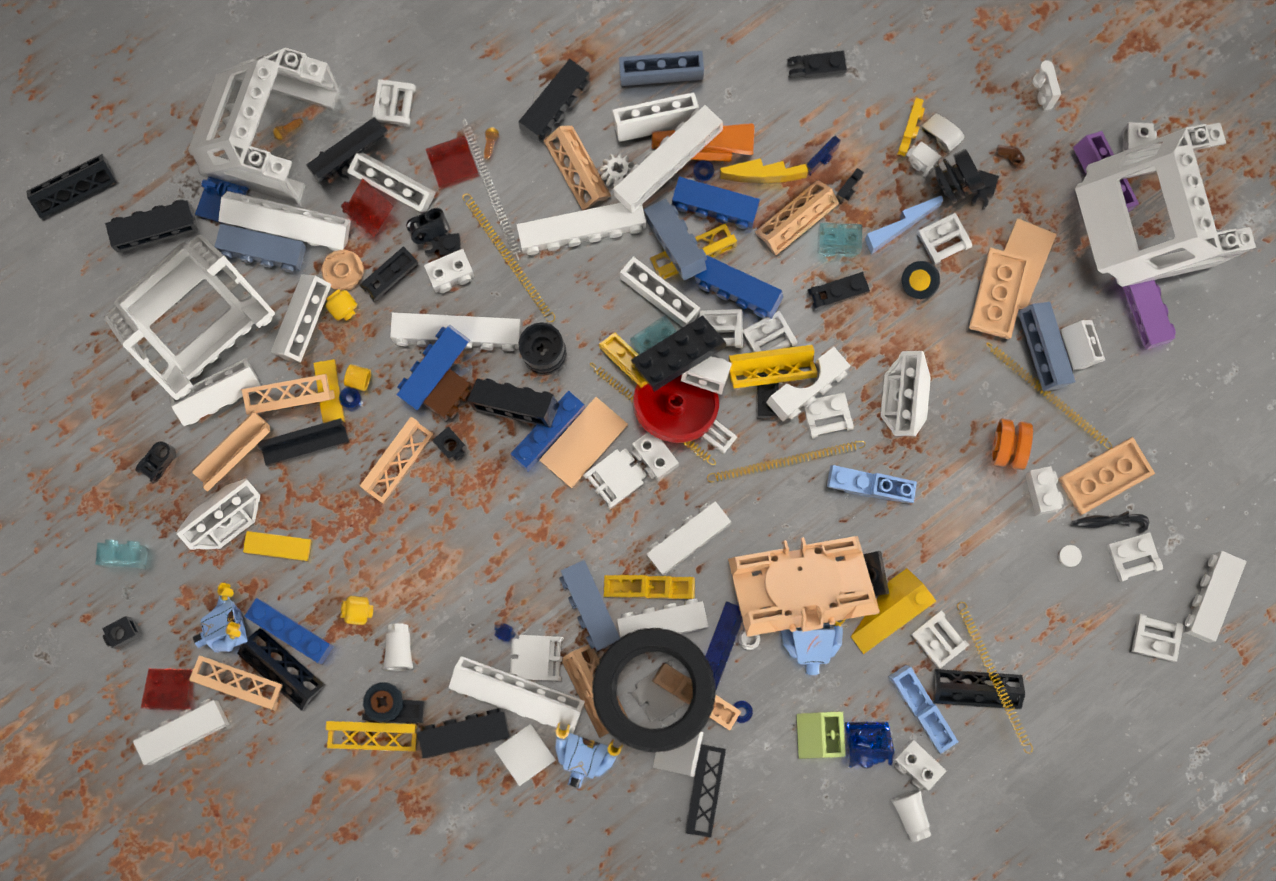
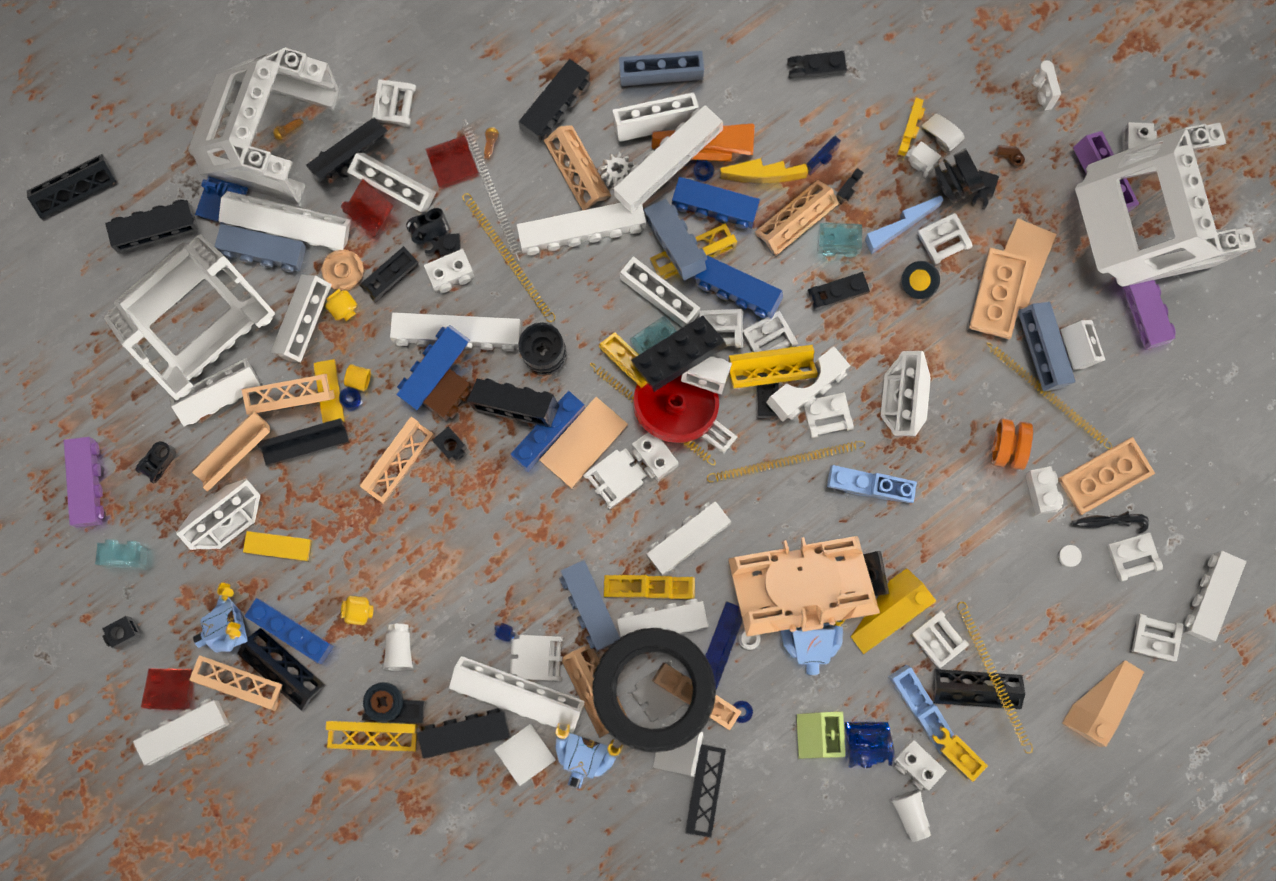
none -> medium lavender brick [64,437,104,528]
none -> yellow plate [931,726,988,782]
none -> light nougat wedge [1062,660,1144,747]

